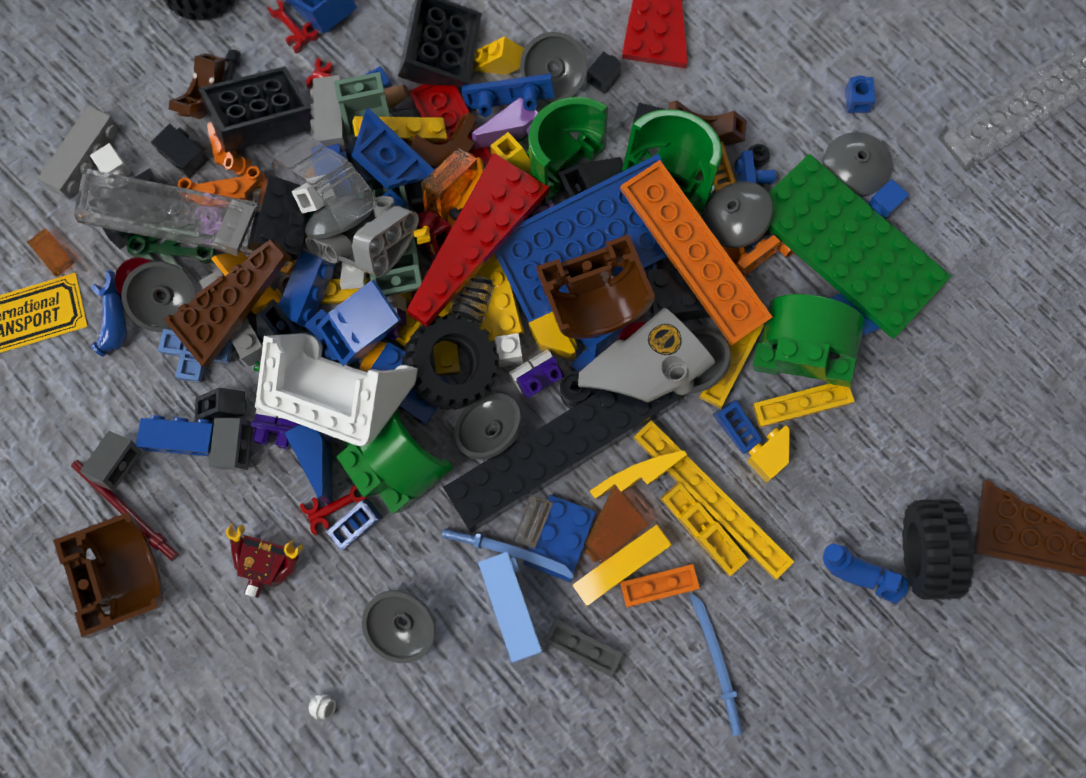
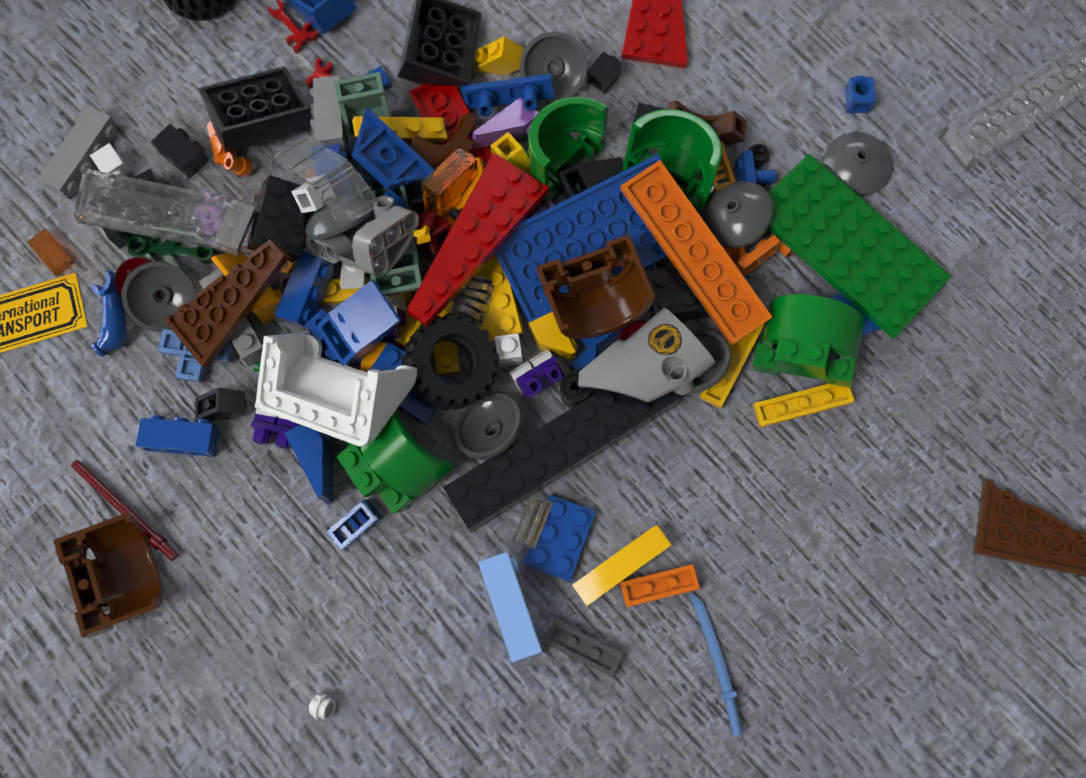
dark grey brick [80,431,142,492] -> none
reddish brown arch [169,53,226,120] -> none
orange plate [178,166,267,208] -> none
dark grey brick [209,418,253,470] -> none
black bar [223,49,241,82] -> none
dark red torso [226,523,304,598] -> none
black slope [256,299,299,343] -> none
red bar [300,485,368,536] -> none
dark grey dish [362,590,436,663] -> none
medium nougat cone [384,84,409,110] -> none
medium blue sword [442,528,574,579] -> none
clear orange slope [585,486,648,564] -> none
yellow slope [590,450,688,499] -> none
yellow plate [633,420,794,580] -> none
yellow slope [660,482,749,576] -> none
blue slope [713,400,763,454] -> none
yellow slope [747,425,789,483] -> none
blue piece [823,544,909,604] -> none
blue brick [868,179,909,219] -> none
black tyre [902,499,974,600] -> none

